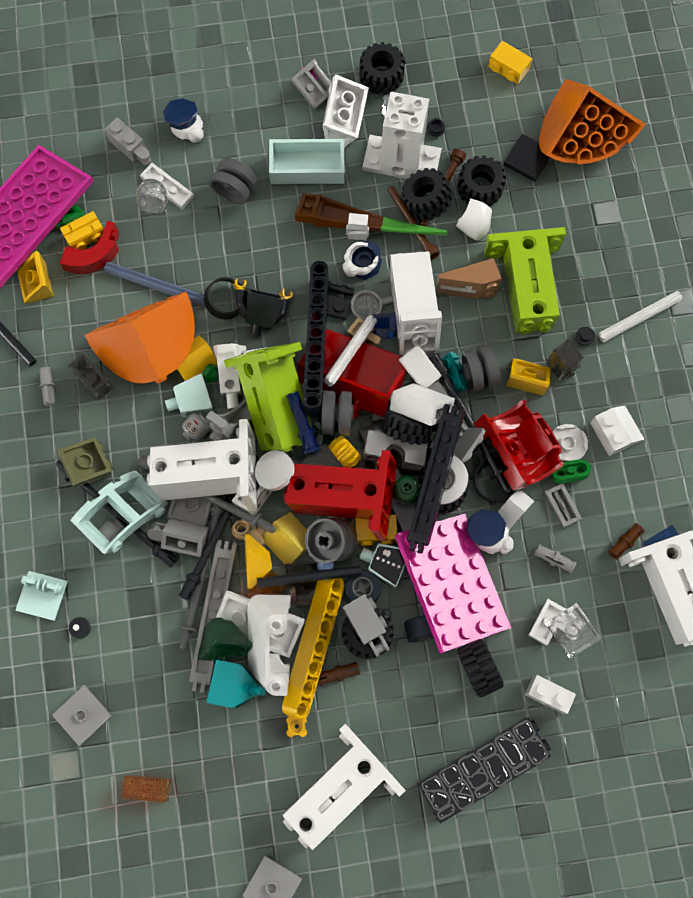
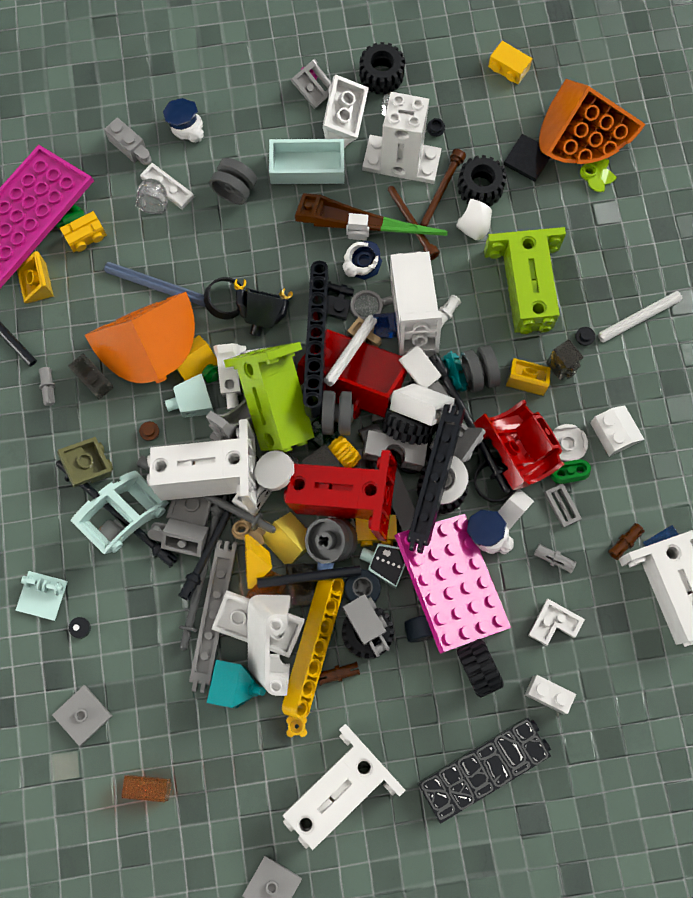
red arch [60,221,119,274] -> none
light grey head [182,412,211,442] -> none
clear green slope [198,618,253,662] -> none
clear blue pin [286,391,321,454] -> none
dark green head [393,476,420,504] -> none
black tyre [401,168,453,221] -> none
medium nougat slope [435,258,502,299] -> none
clear slope [545,603,602,658] -> none
none -> reddish brown plate [139,421,159,441]
none -> white pin [438,295,461,328]
none -> lime plate [580,159,617,192]

